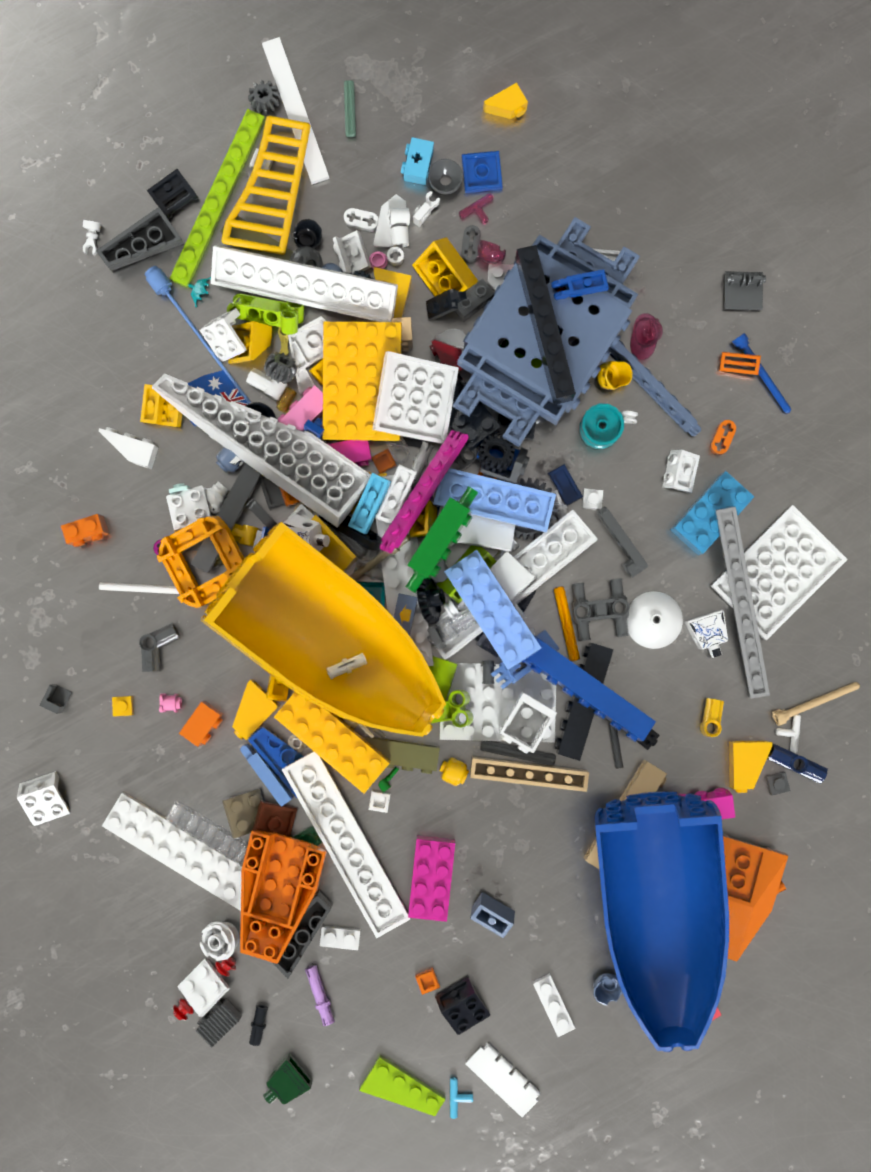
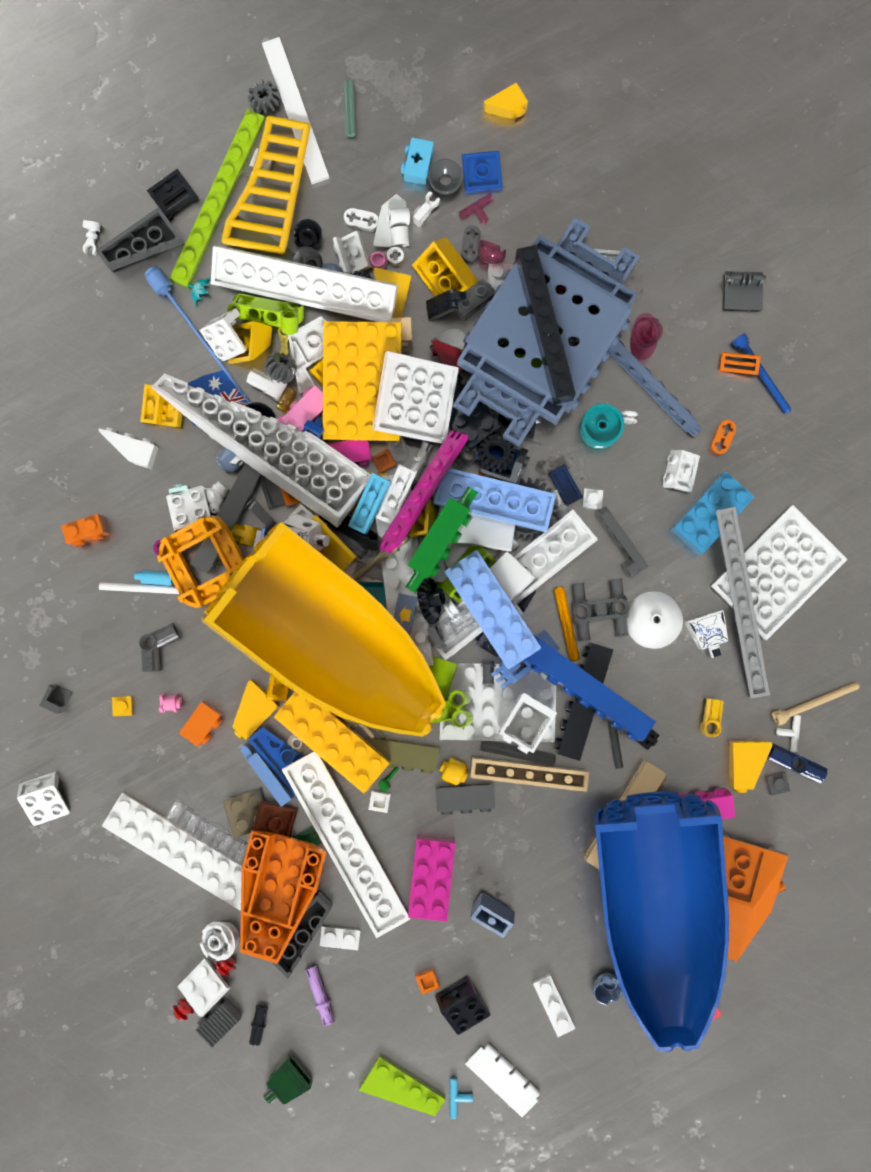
white pin [326,653,367,679] -> none
blue hinge [551,269,609,300] -> none
yellow helmet [597,361,632,390] -> none
none -> medium azure cylinder [134,570,173,586]
none -> dark grey brick [436,783,495,815]

